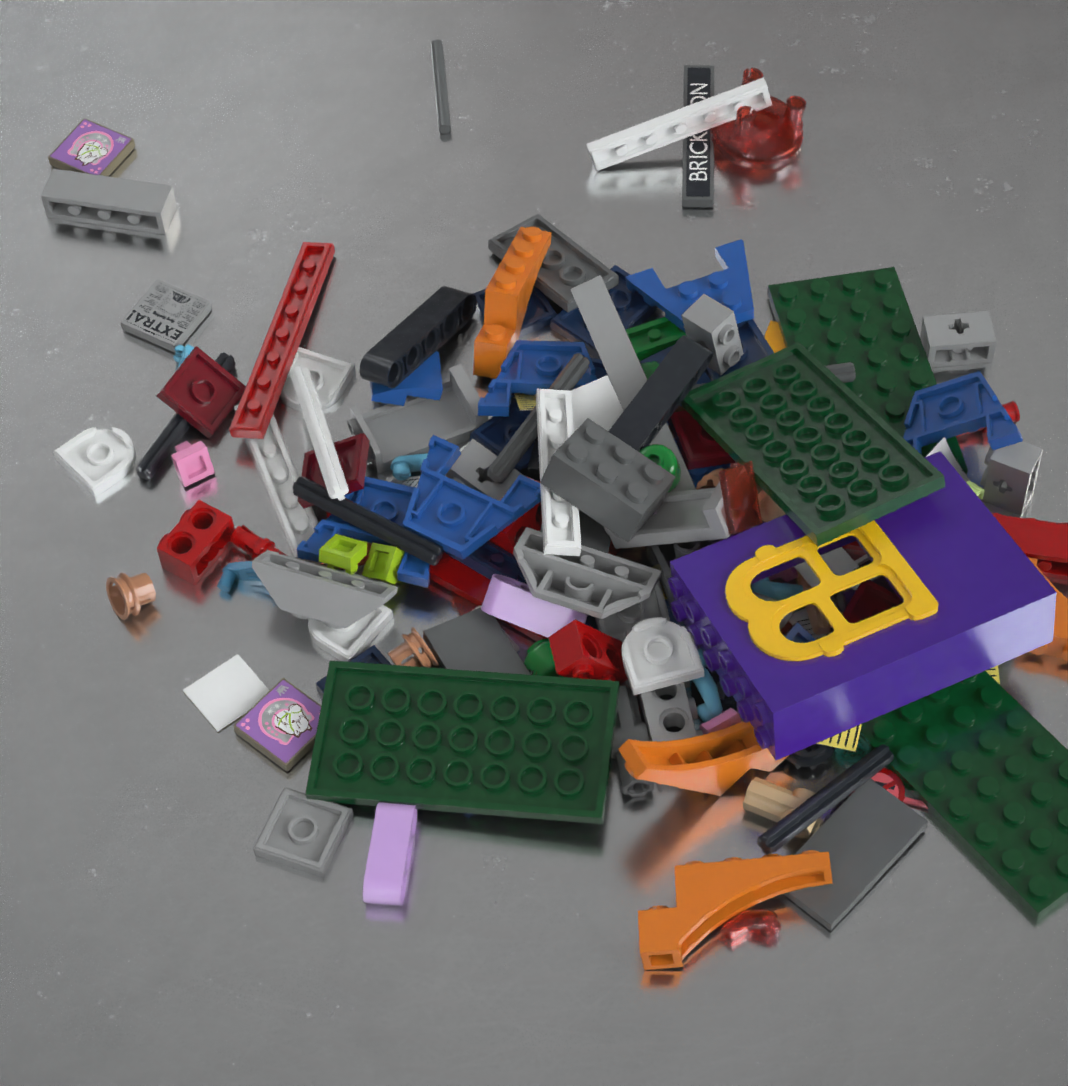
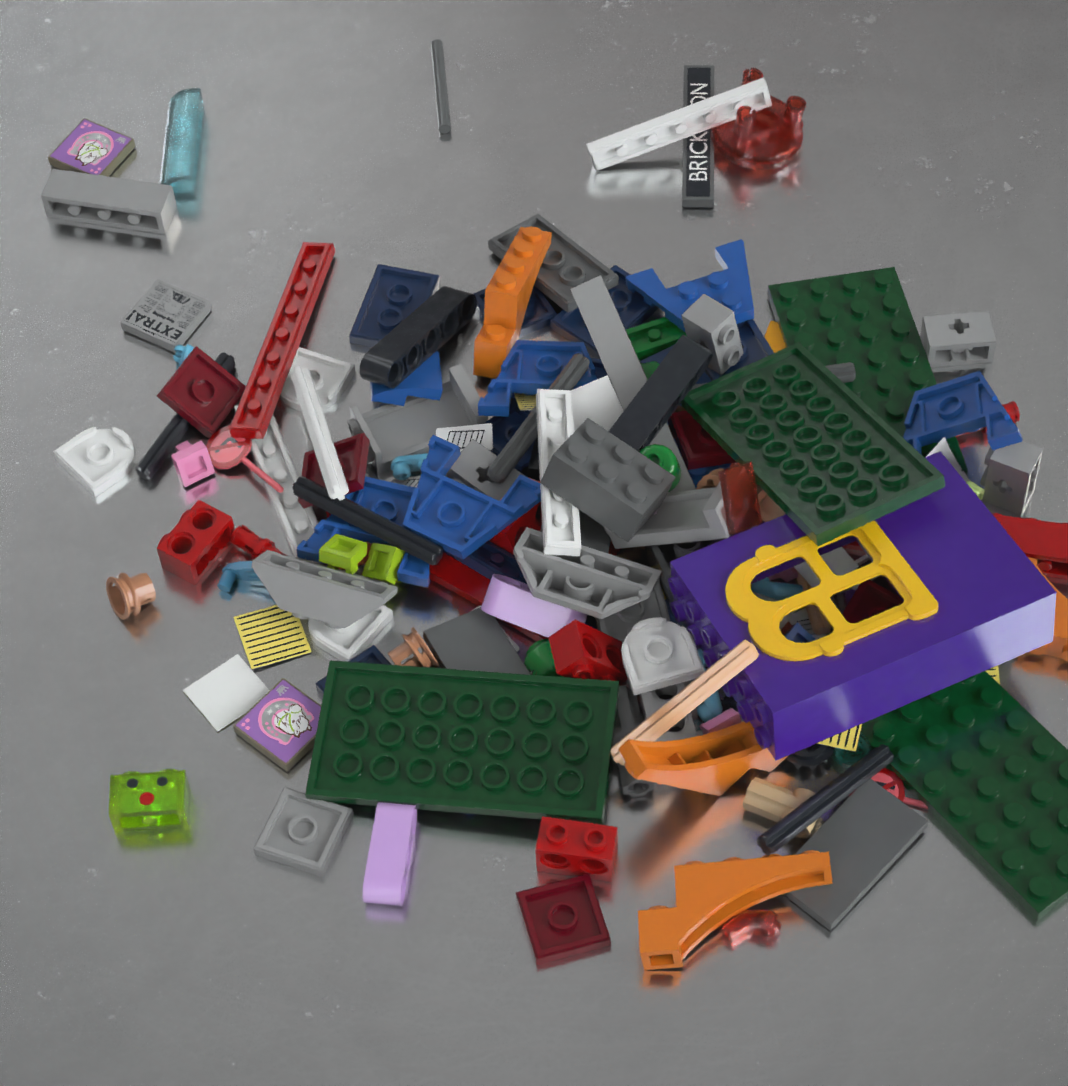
none -> clear neon green brick [109,769,190,832]
none -> clear light blue brick [159,88,205,200]
none -> coral piece [206,425,284,493]
none -> light yellow sticker [233,605,312,669]
none -> dark blue tile [349,264,440,347]
none -> white sticker [436,423,493,452]
none -> dark red tile [516,873,611,966]
none -> red brick [535,816,618,882]
none -> light nougat axle [610,640,759,766]

